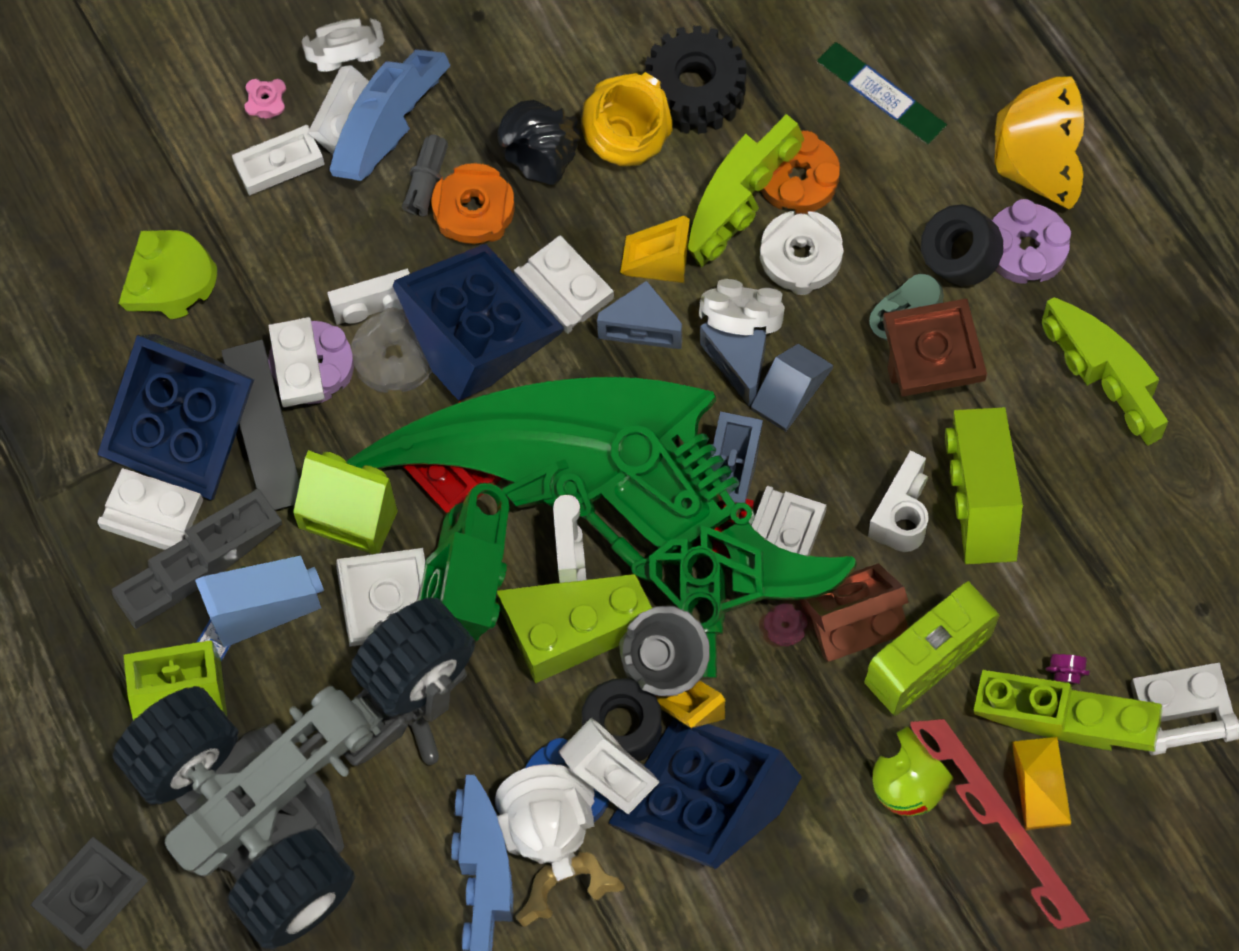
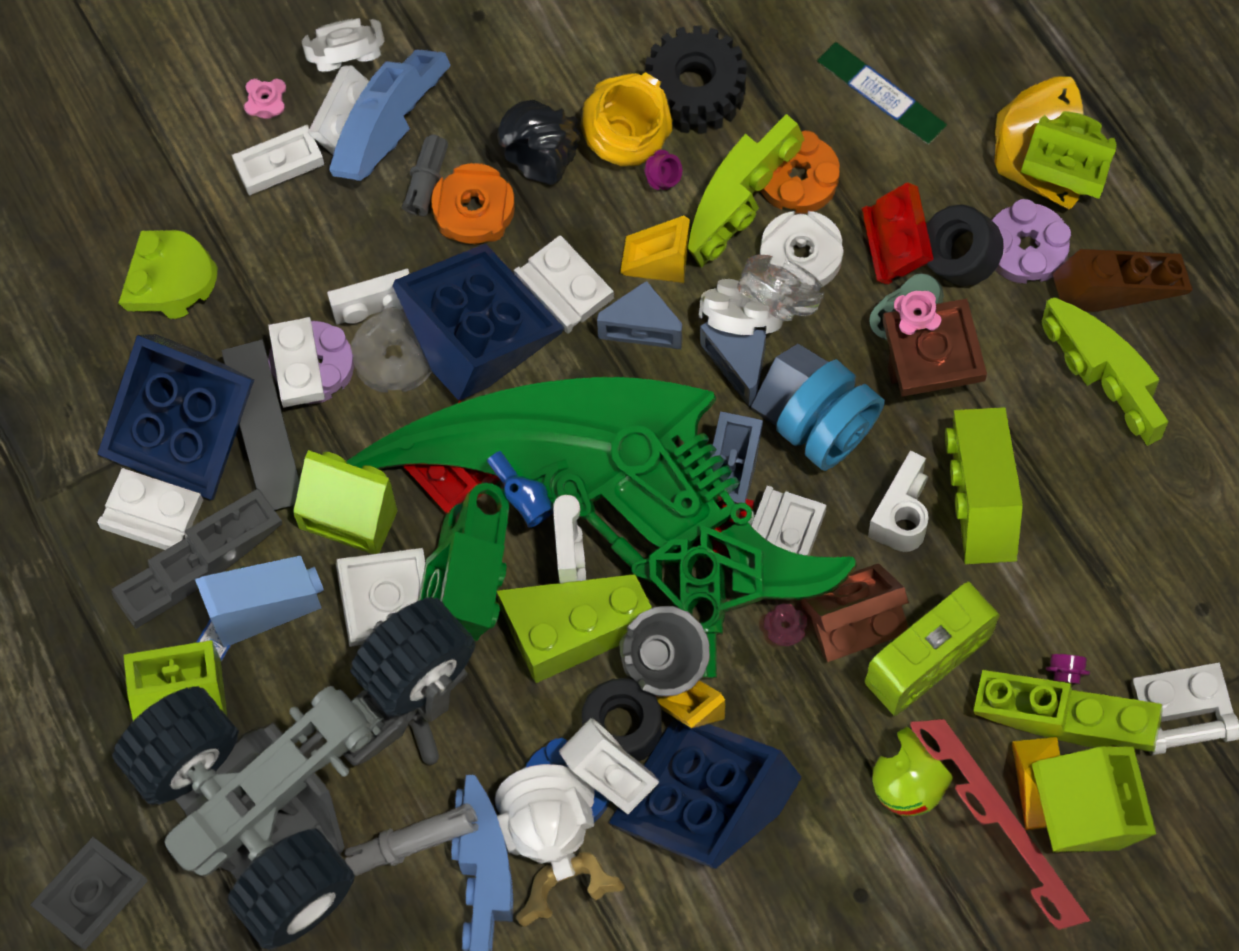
none -> light grey pin [345,803,479,876]
none -> blue piece [487,451,554,528]
none -> magenta plate [645,150,682,190]
none -> clear plate [737,254,824,321]
none -> dark azure wheel [776,359,885,471]
none -> red plate [862,182,934,285]
none -> bright pink plate [894,291,941,335]
none -> lime slope [1021,111,1116,199]
none -> lime slope [1032,746,1156,852]
none -> reddish brown slope [1053,249,1193,312]

